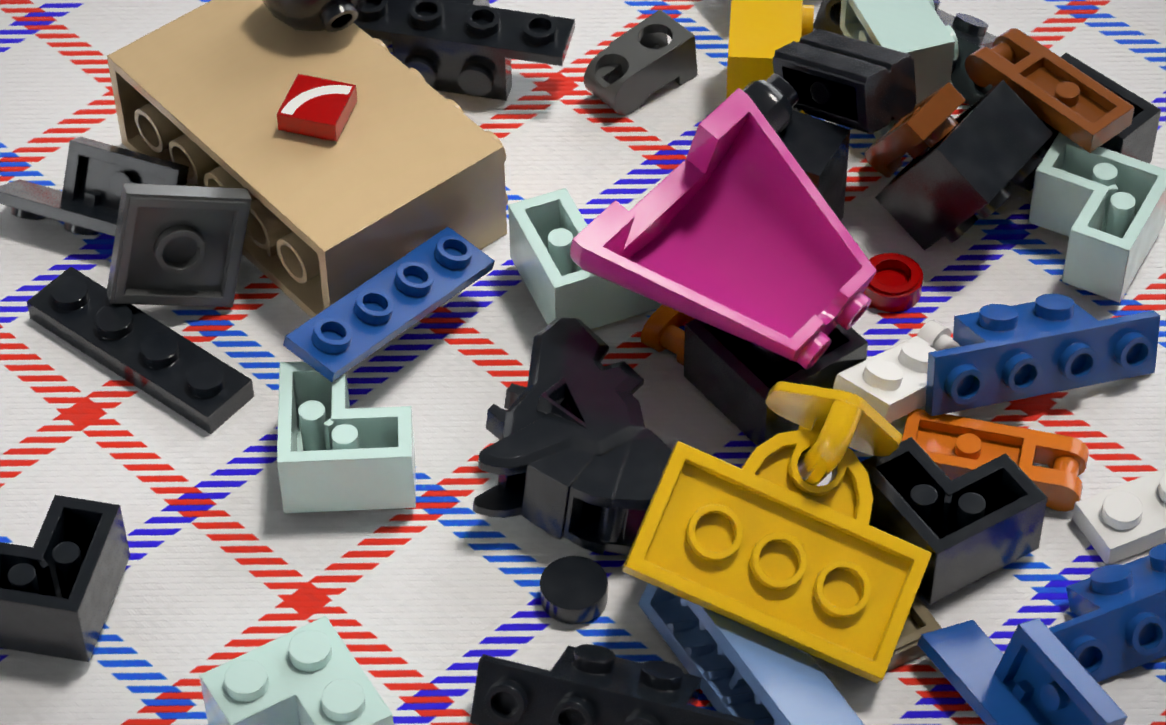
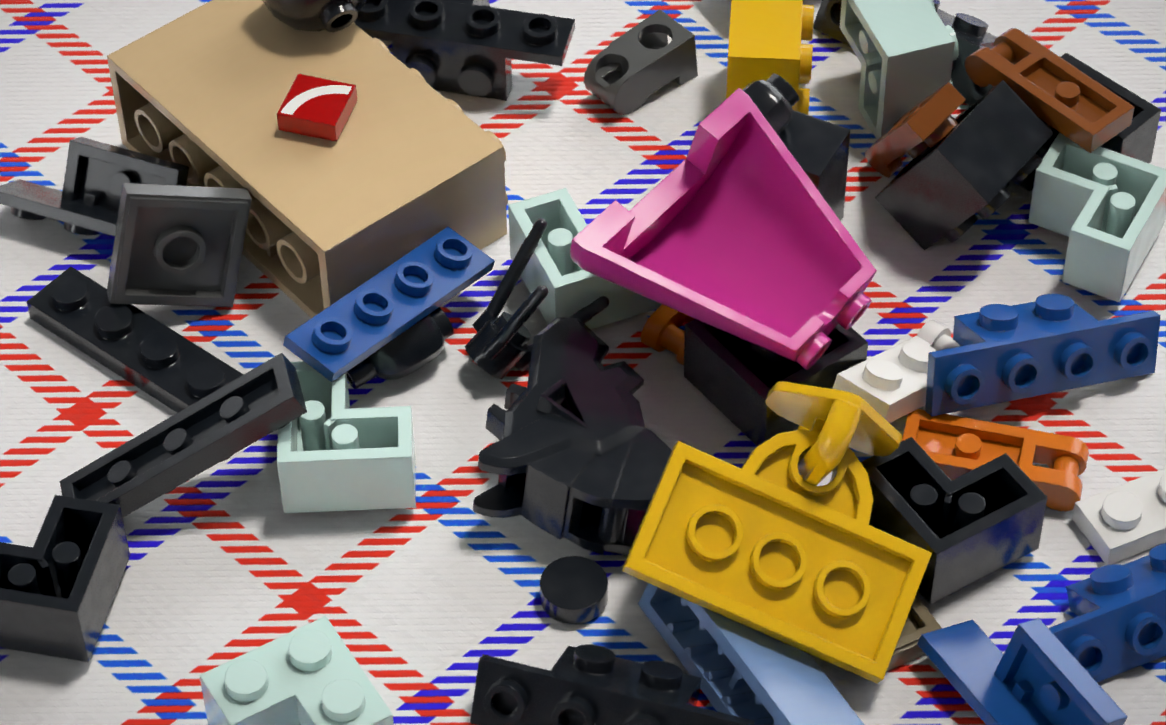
black brick [773,29,917,134] -> none
red tile [863,253,923,312] -> none
none -> black plate [60,353,307,517]
none -> black plant [347,307,454,389]
none -> black plant [465,218,610,379]

